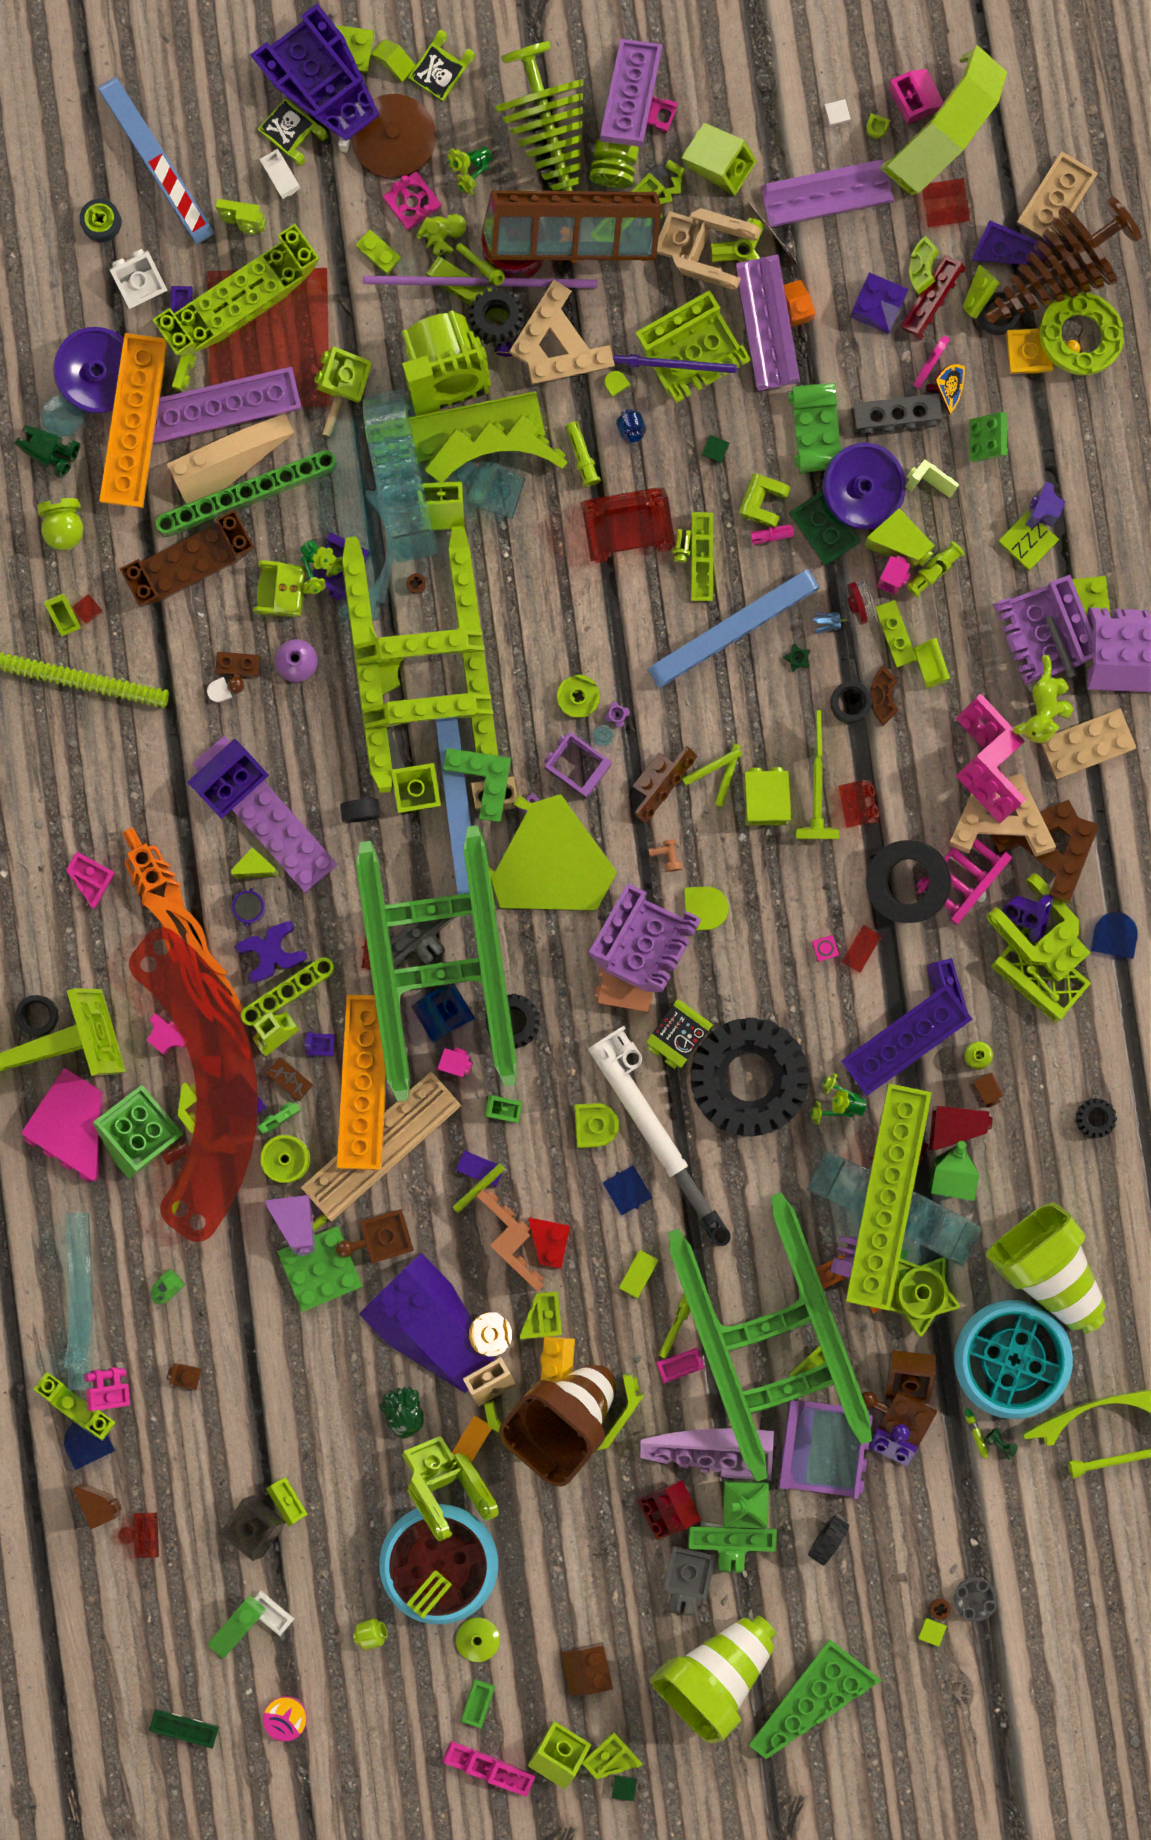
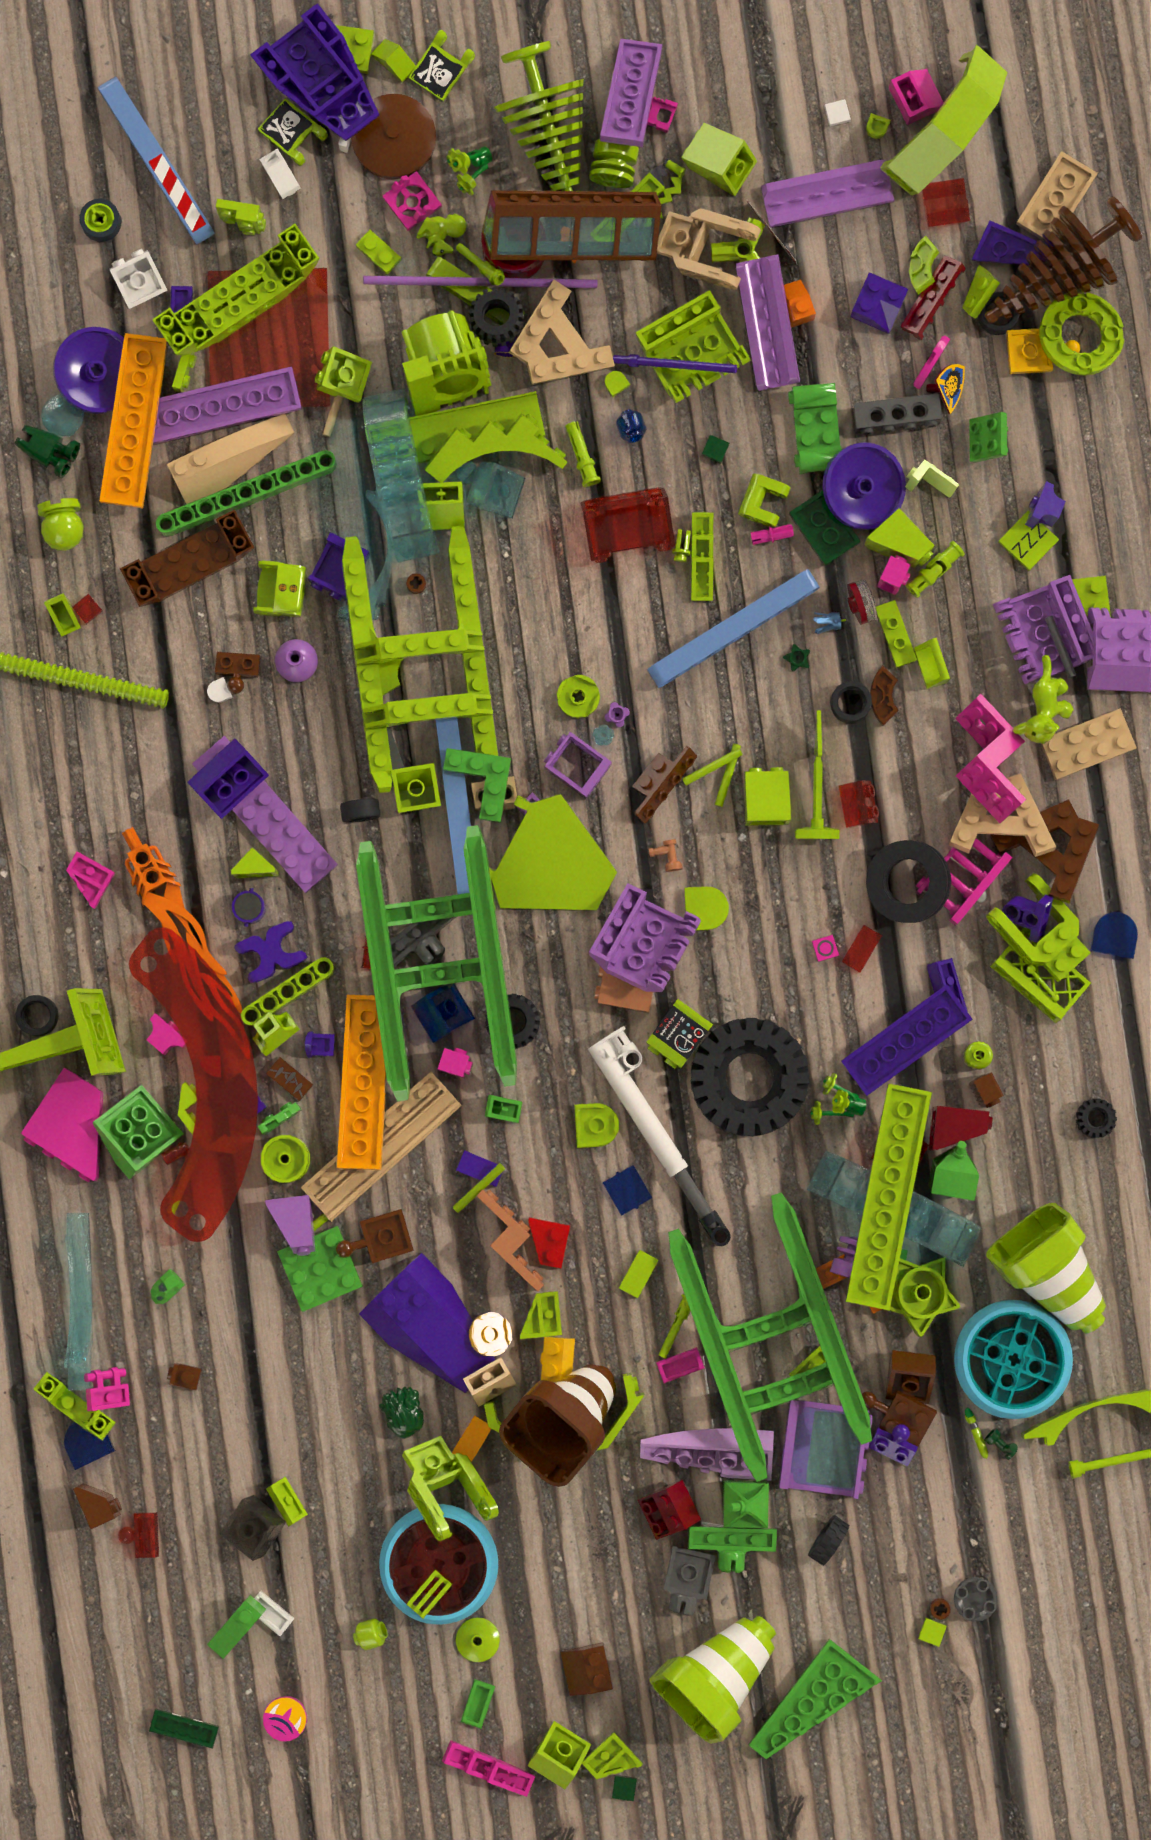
lime plant [300,541,343,594] -> none

